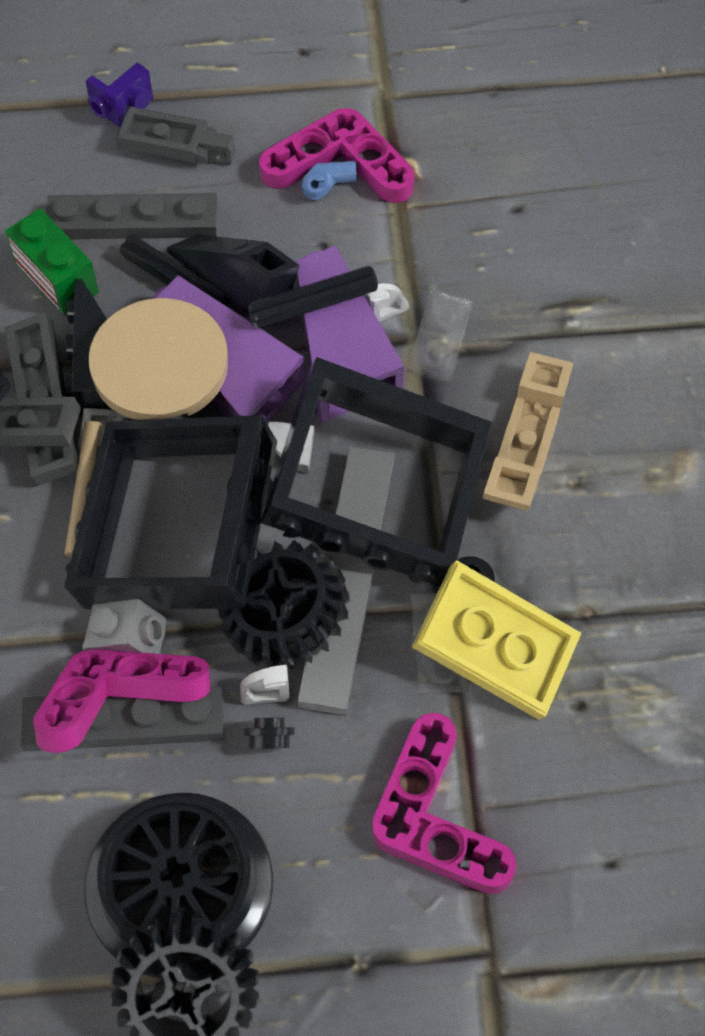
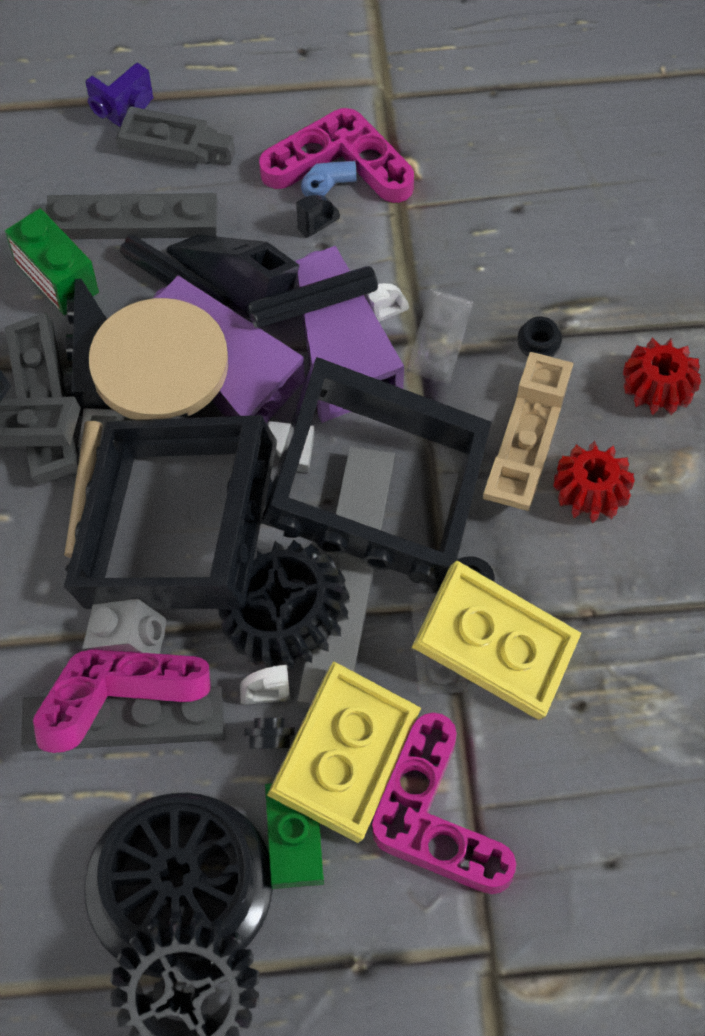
none -> green plate [265,783,324,889]
none -> light yellow tile [267,661,421,843]
none -> black tile [296,195,340,238]
none -> black plate [517,316,562,357]
none -> red gear [553,440,635,524]
none -> red gear [623,337,701,416]

